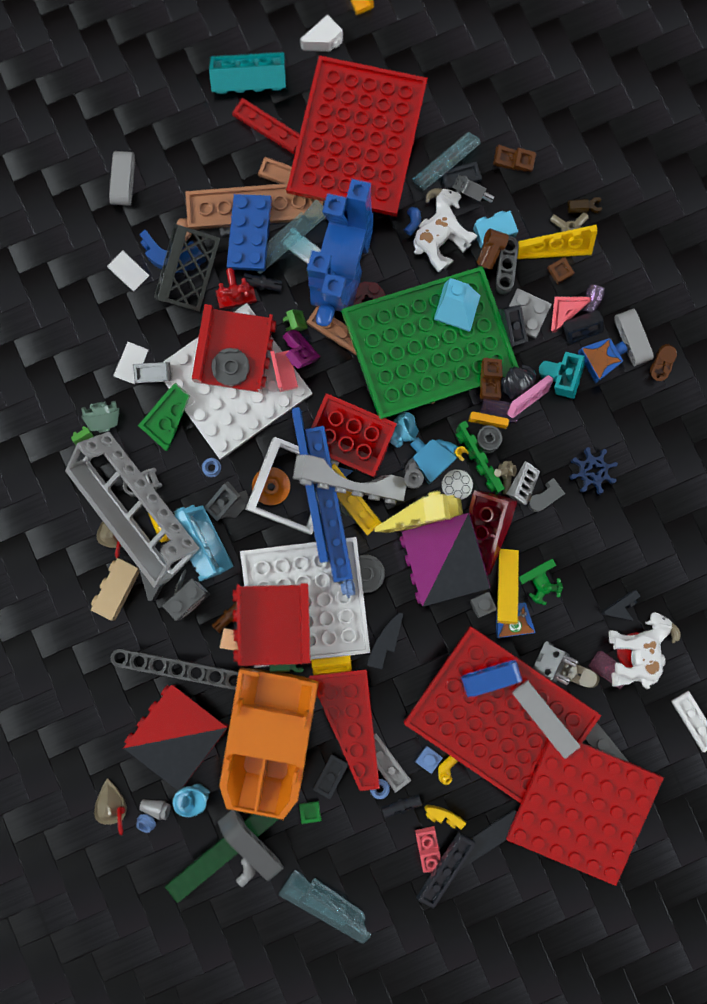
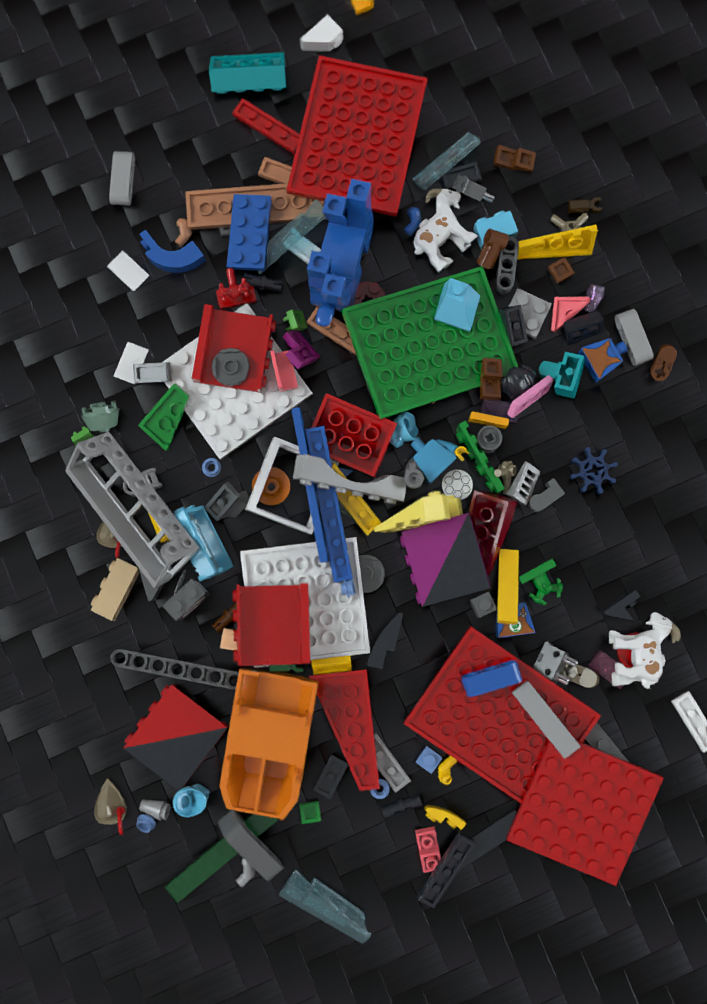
pearl dark grey fence [154,224,220,312] -> none

